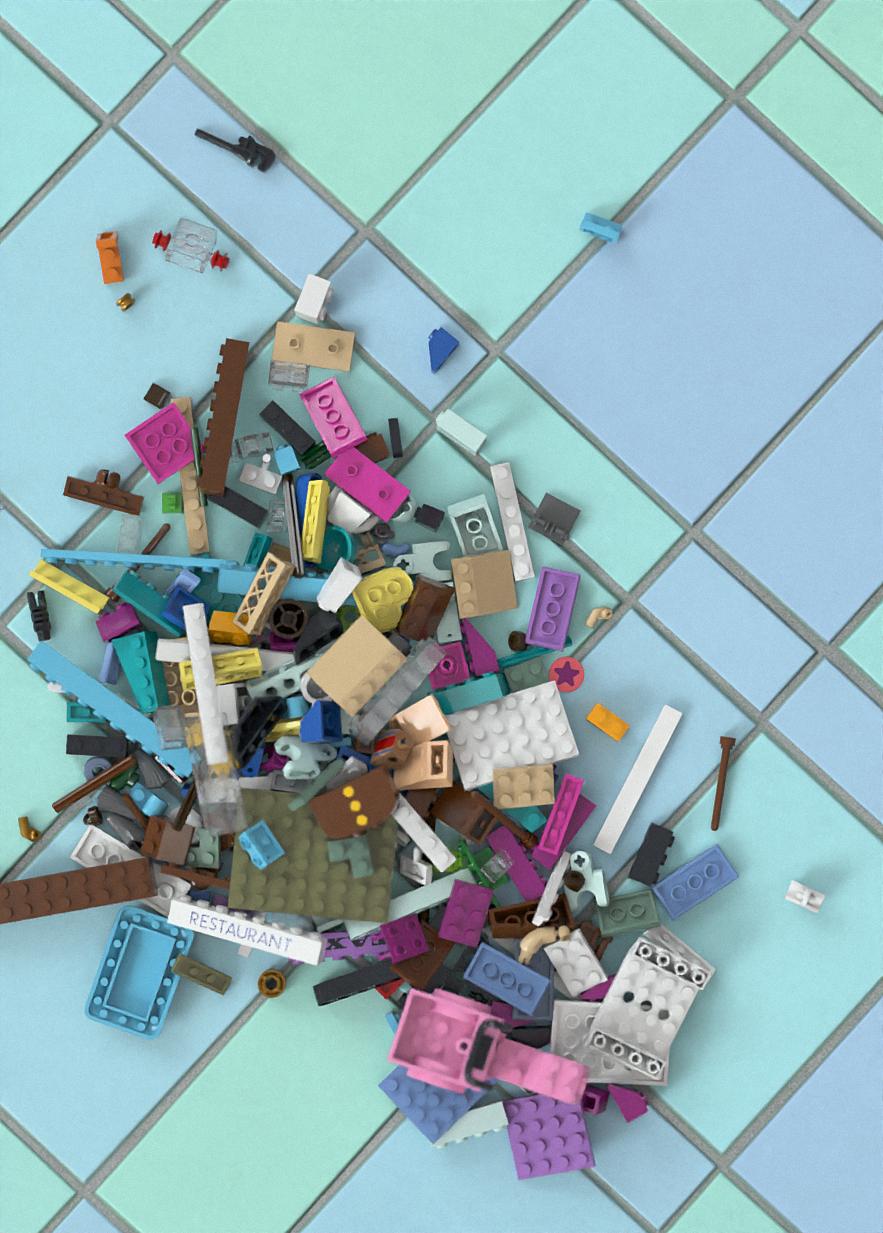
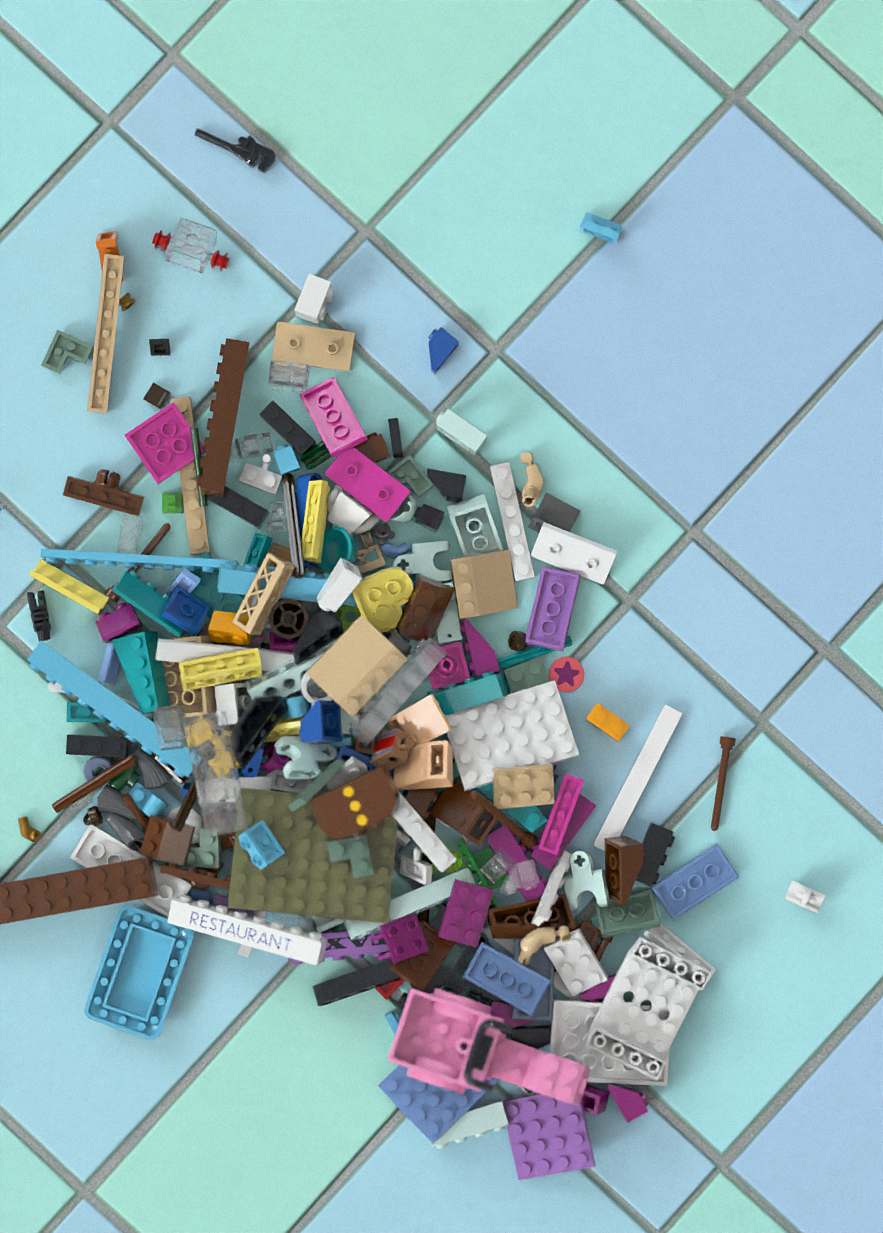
olive tile [171,953,232,996] -> none
white plate [183,603,228,765] -> none
pearl gold wheel [257,969,286,998] -> none
dark brown tile [564,871,585,892] -> none
tan arm [585,606,613,629] -> none
none -> sand green plate [41,330,94,374]
none -> tan plate [87,254,124,413]
none -> pearl dark grey slope [149,338,170,356]
none -> sand green plate [387,454,434,497]
none -> black slope [427,468,466,503]
none -> clear slope [500,859,539,895]
none -> tan arm [521,452,543,507]
none -> white plate [530,522,617,585]
none -> reddish brown slope [604,836,645,905]

